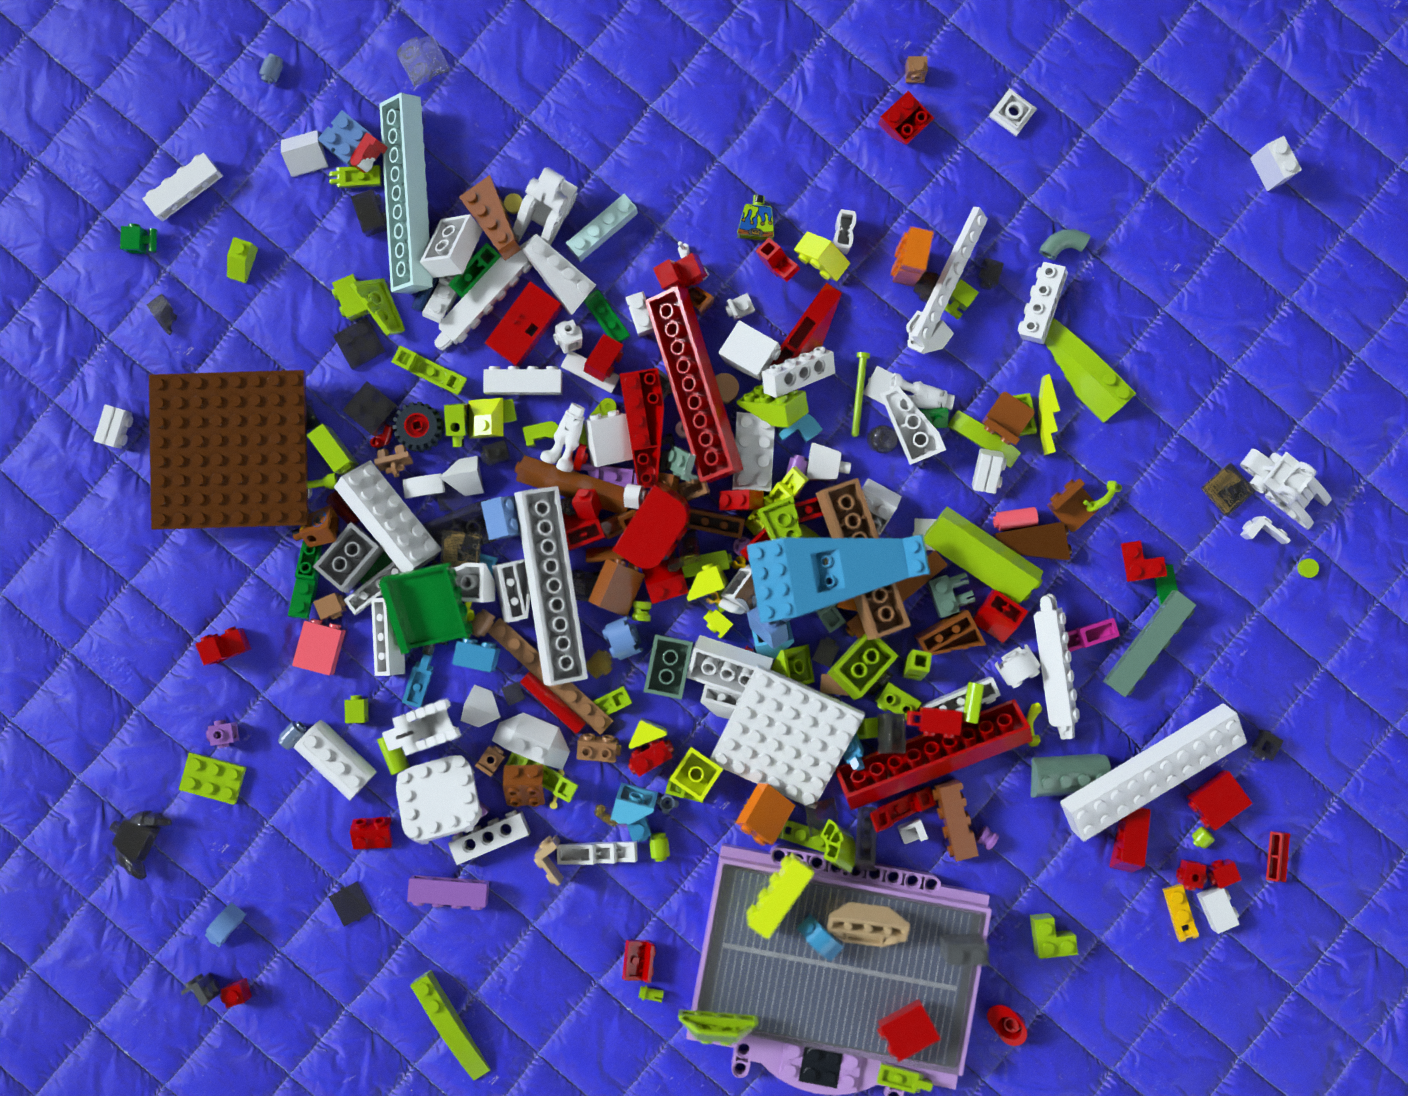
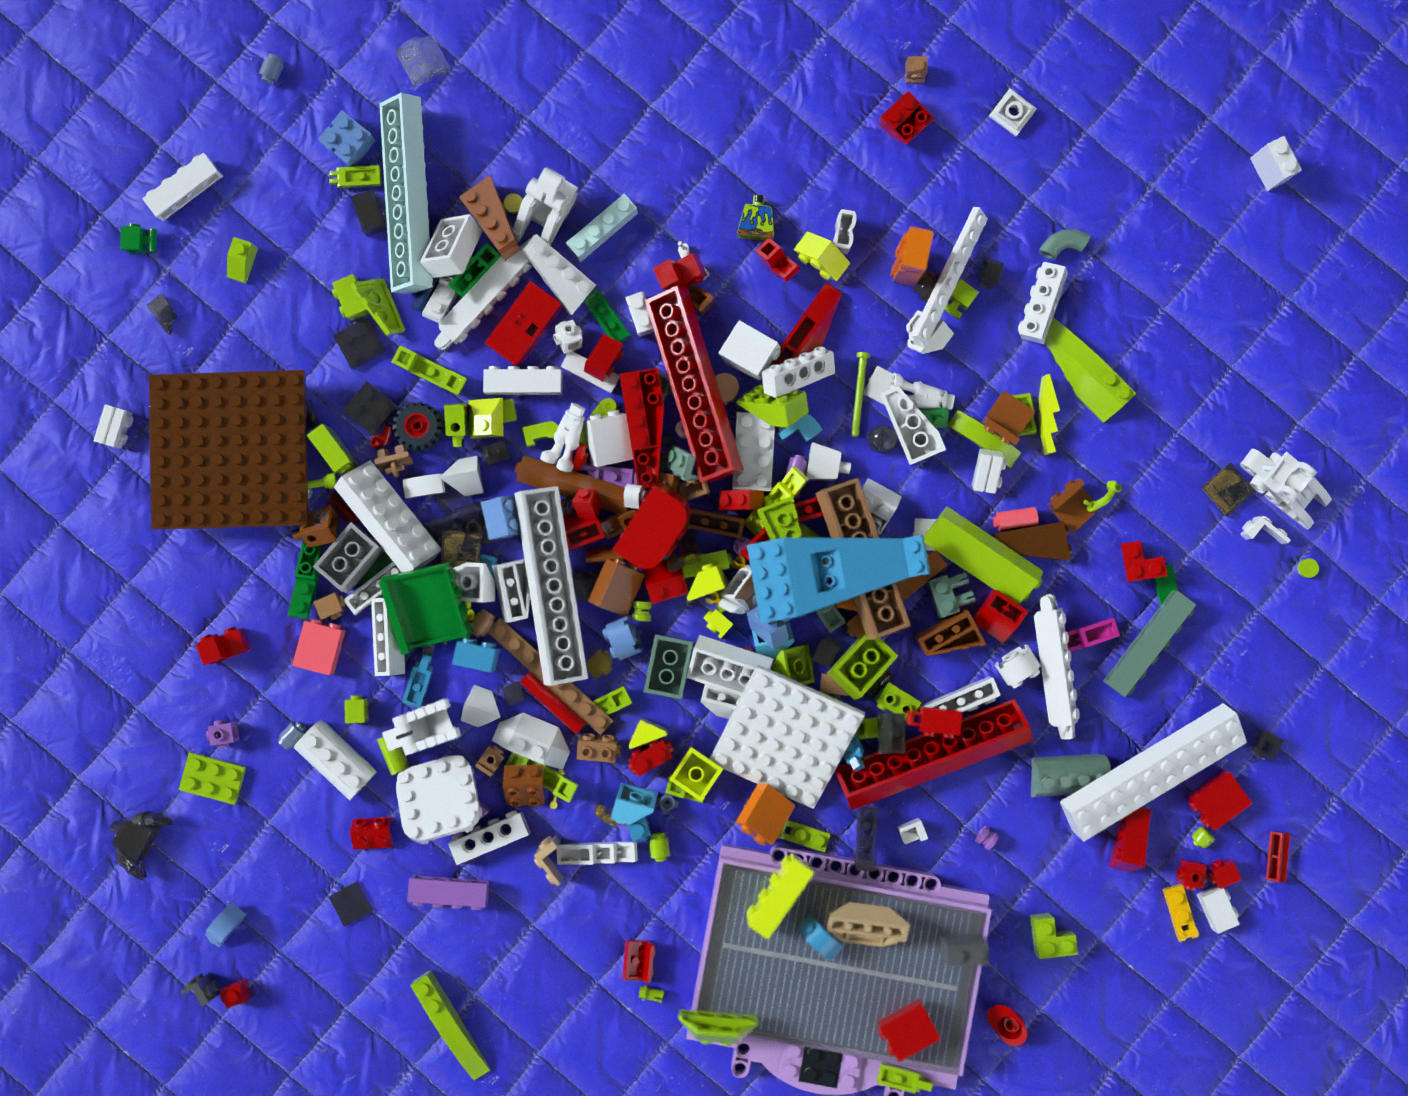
white slope [281,130,328,177] -> none
red leg [350,132,388,173] -> none
white bracket [725,293,755,321] -> none
clear smoke piece [805,797,839,837] -> none
lime brick [820,819,856,873] -> none
red slope [870,786,936,832] -> none
lime brick [902,650,932,681] -> none
dark orange wedge [932,778,979,862] -> none
lime brick [962,682,984,723] -> none
neon yellow piece [1026,702,1042,747] -> none

